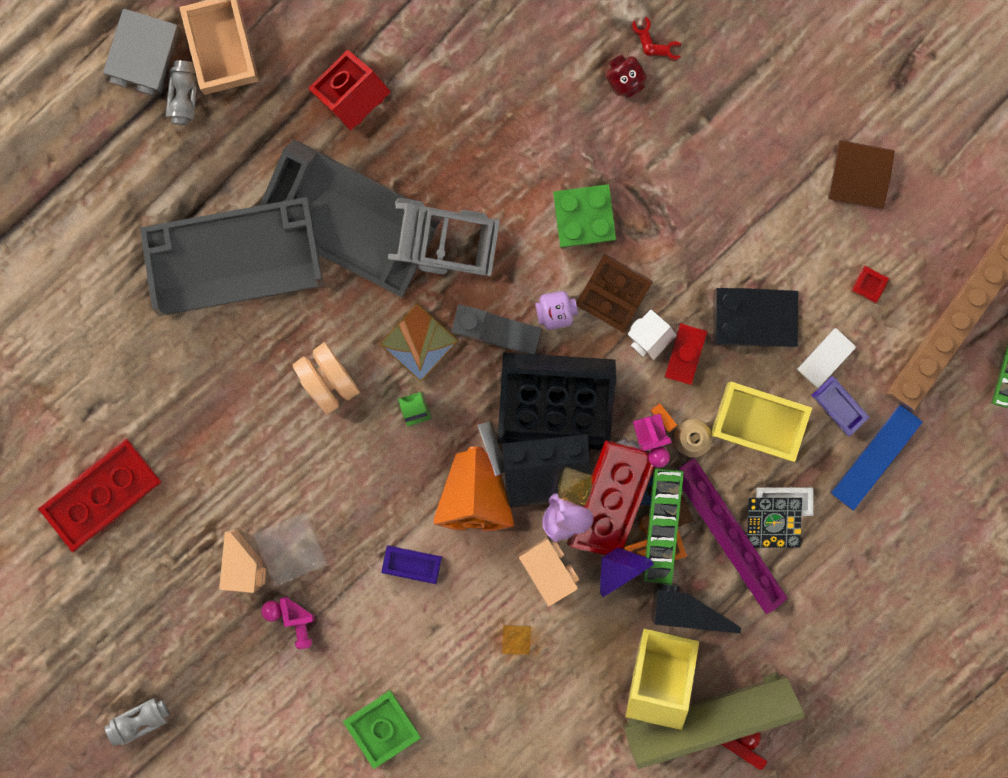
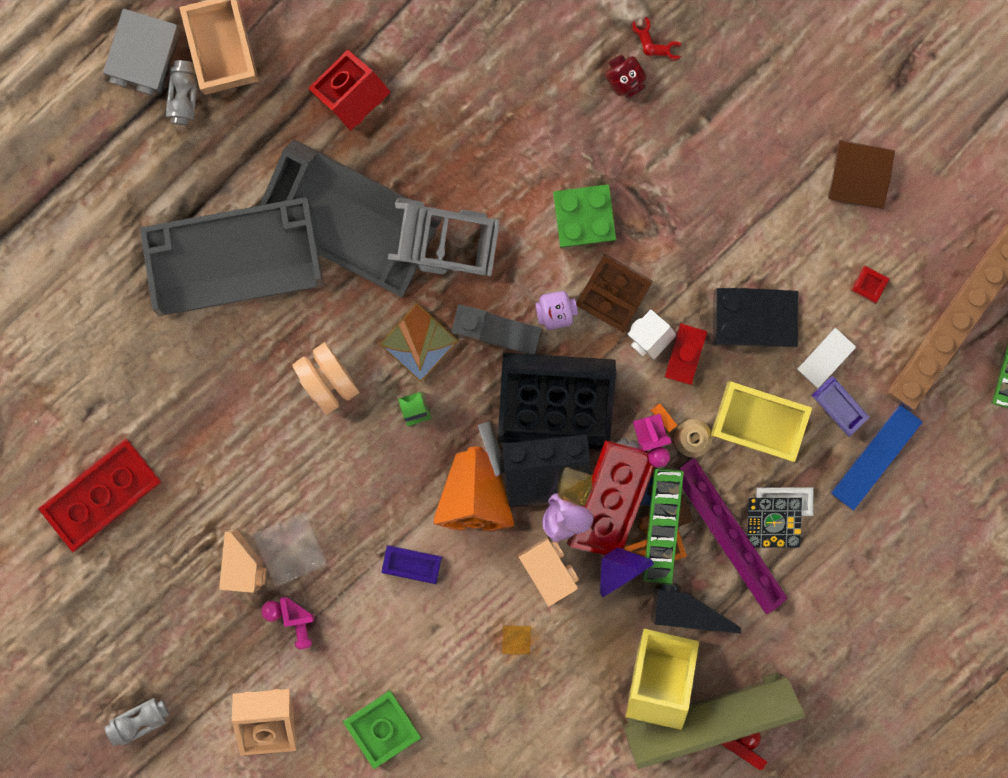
none -> light nougat slope [232,689,296,756]

